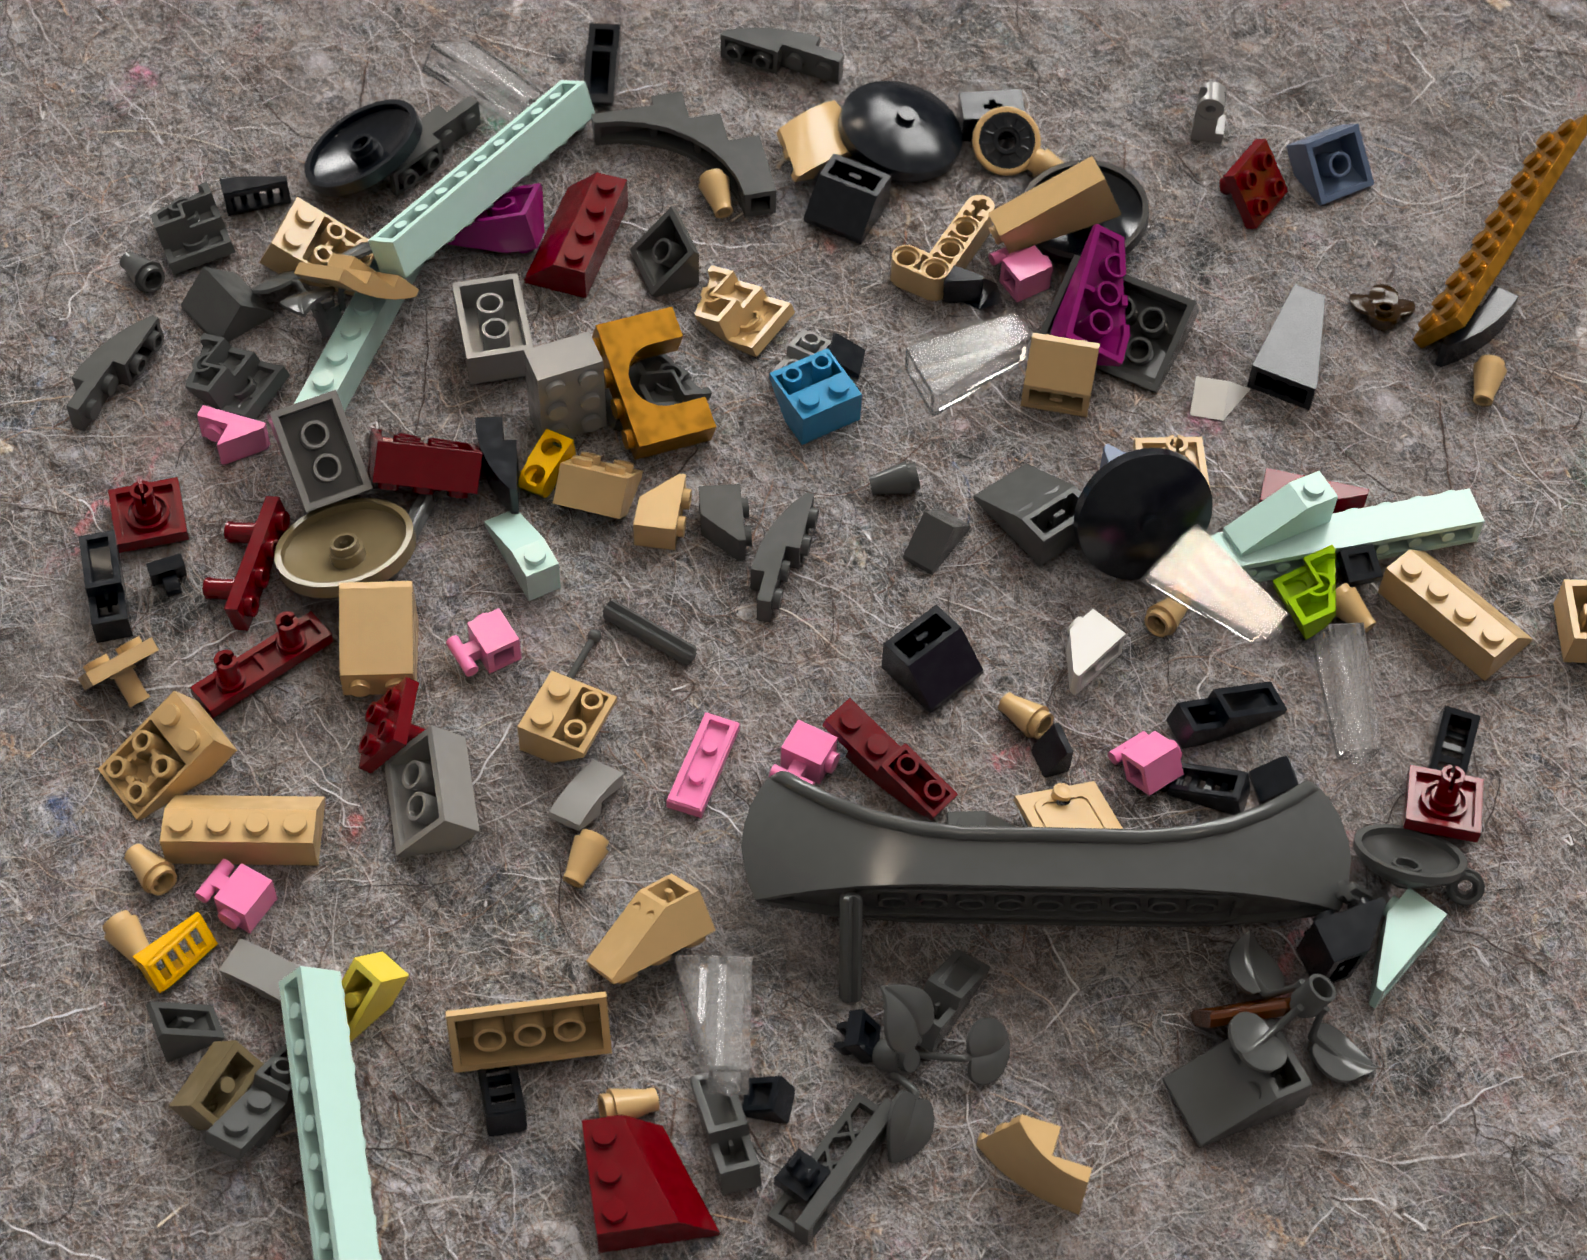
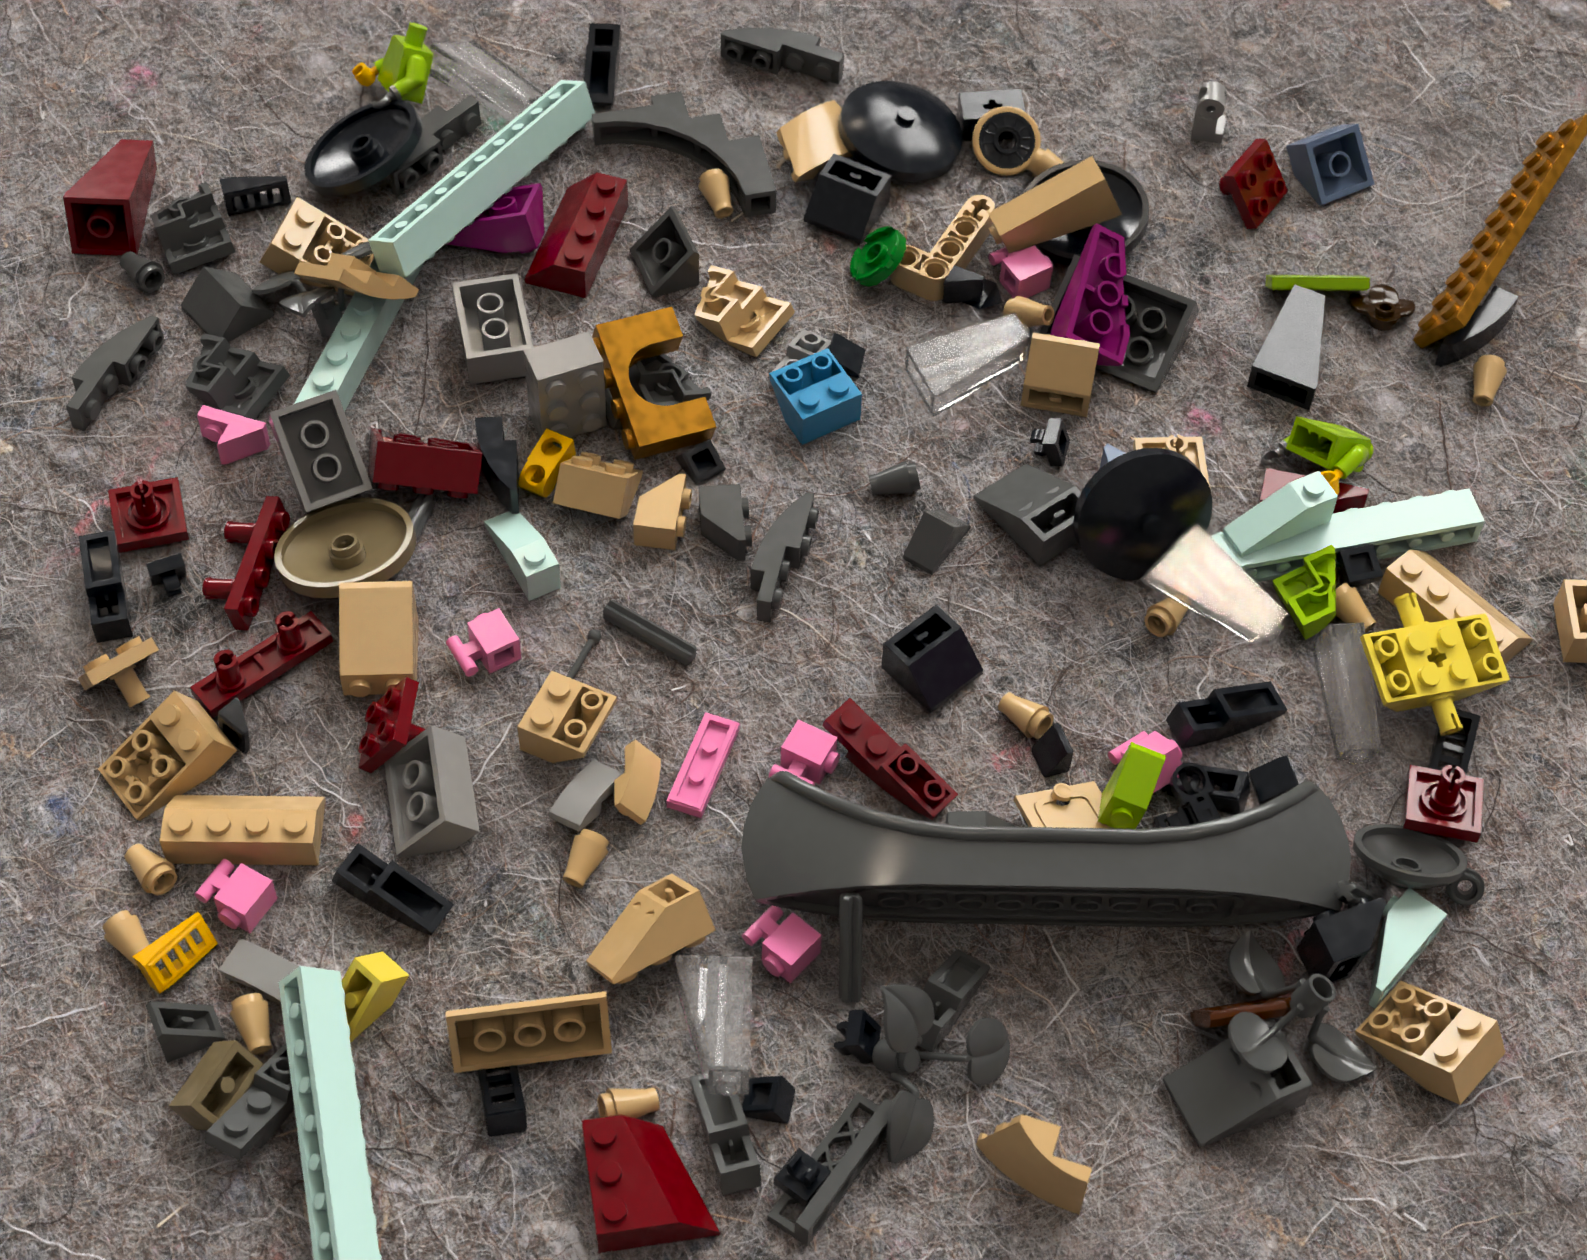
white slope [1066,609,1126,696] -> none
white sticker [1190,376,1251,421] -> none
none -> dark red slope [63,139,157,256]
none -> black slope [218,698,250,754]
none -> tan cone [230,993,272,1055]
none -> black slope [331,843,454,936]
none -> lime torso [352,22,433,109]
none -> tan slope [614,739,661,825]
none -> black slope [676,439,726,485]
none -> bright pink brick [742,905,822,983]
none -> green tile [850,226,906,287]
none -> tan cone [1003,296,1054,329]
none -> black tile [1029,418,1070,466]
none -> lime slope [1098,742,1166,829]
none -> black piece [1154,762,1221,828]
none -> lime torso [1261,416,1374,495]
none -> lime tile [1266,275,1370,291]
none -> tan slope [1355,981,1506,1105]
none -> light yellow slope [1360,592,1510,736]

